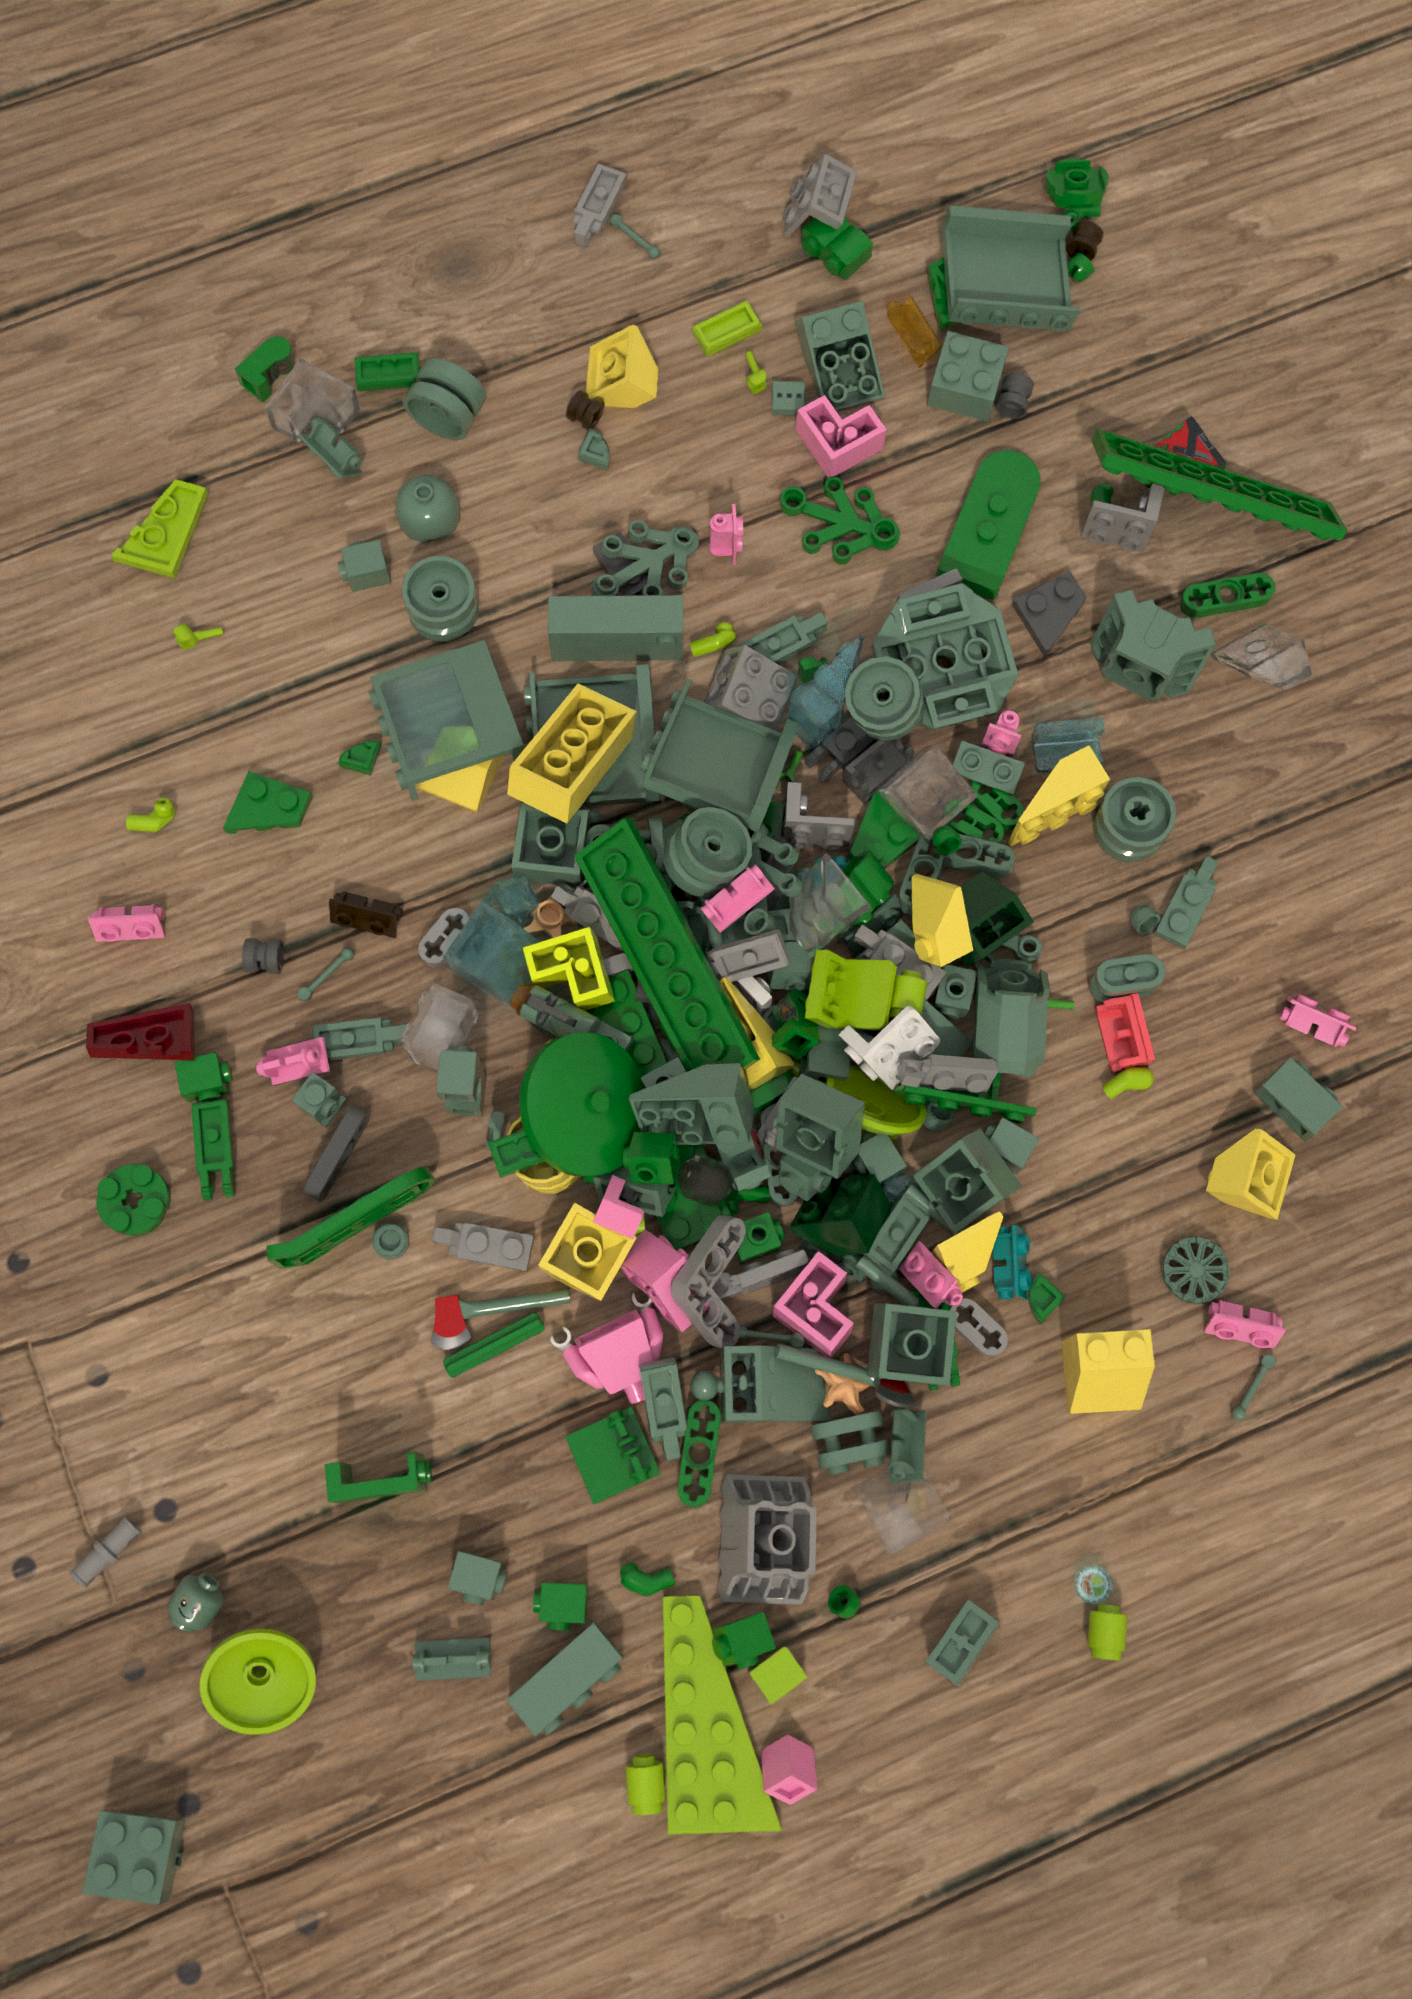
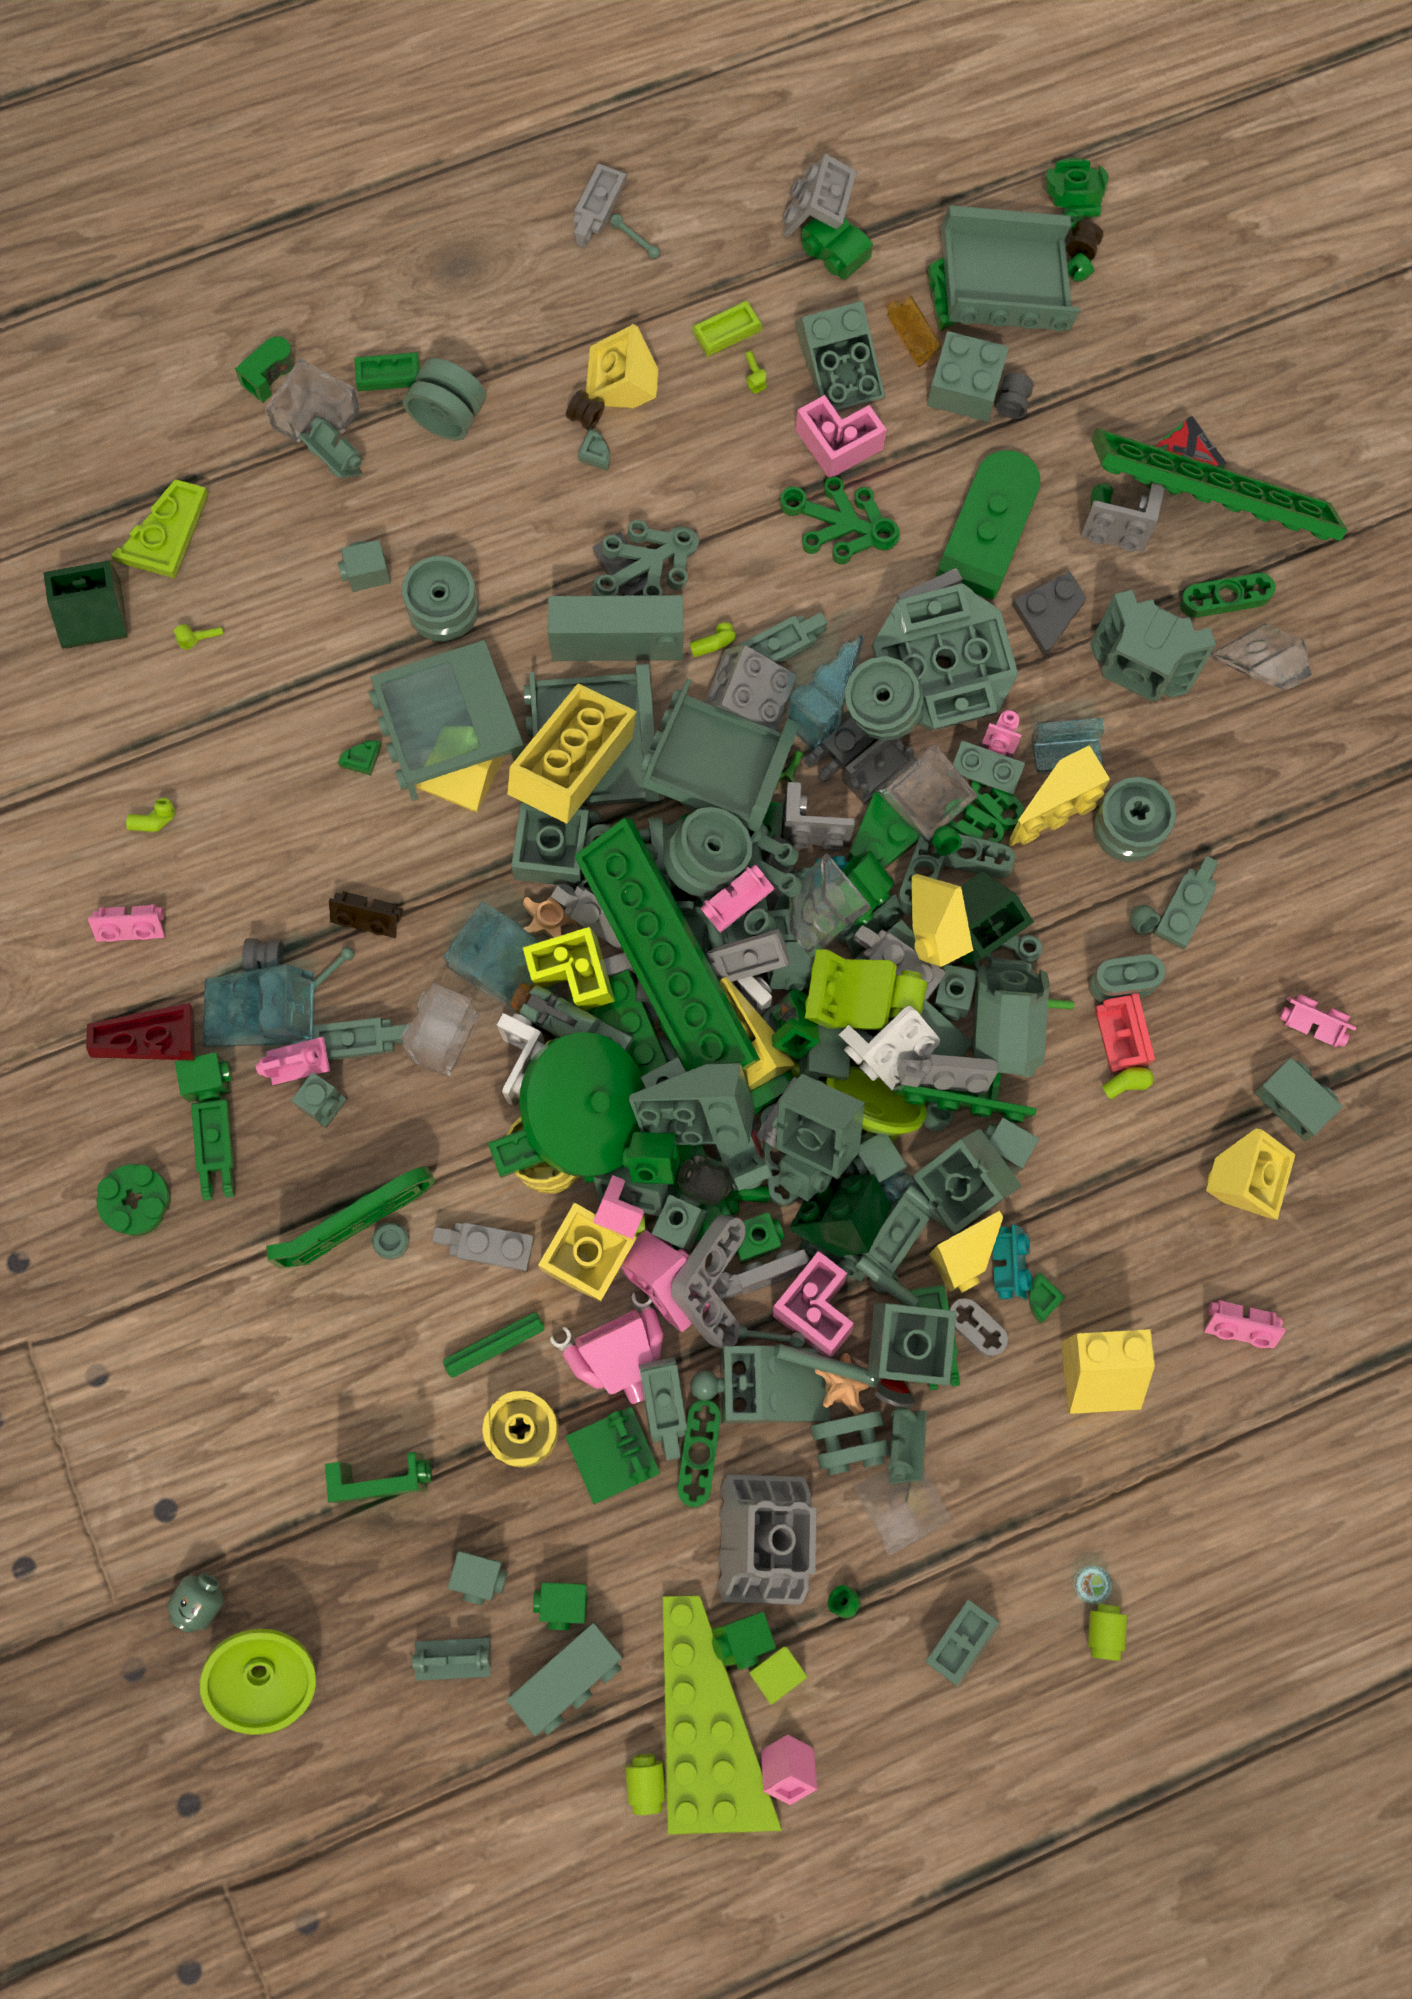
light grey pin [69,1516,142,1589] -> none
sand green brick [82,1810,186,1905] -> none
green wing [223,771,313,834] -> none
dark grey beam [304,1104,371,1202] -> none
sand green cylinder [395,475,460,543] -> none
light grey beam [418,908,472,968] -> none
piece [431,1289,570,1350] -> none
sand green arch [436,1046,487,1116] -> none
clear light blue panel [482,874,540,923] -> none
sand green tile [485,1110,508,1151] -> none
green arm [620,1562,675,1597] -> none
bright pink hinge [709,504,743,565] -> none
sand green tile [772,381,805,416] -> none
green tile [798,656,832,684] -> none
bright pink hinge [898,1241,963,1309] -> none
sand green wheel [1161,1237,1230,1304] -> none
sand green hinge [1232,1354,1276,1421] -> none
none -> dark green slope [43,560,128,649]
none -> clear light blue slope [203,964,313,1047]
none -> light yellow brick [483,1391,559,1468]
none -> white bracket [497,1013,545,1106]
none -> sand green brick [651,1192,709,1251]

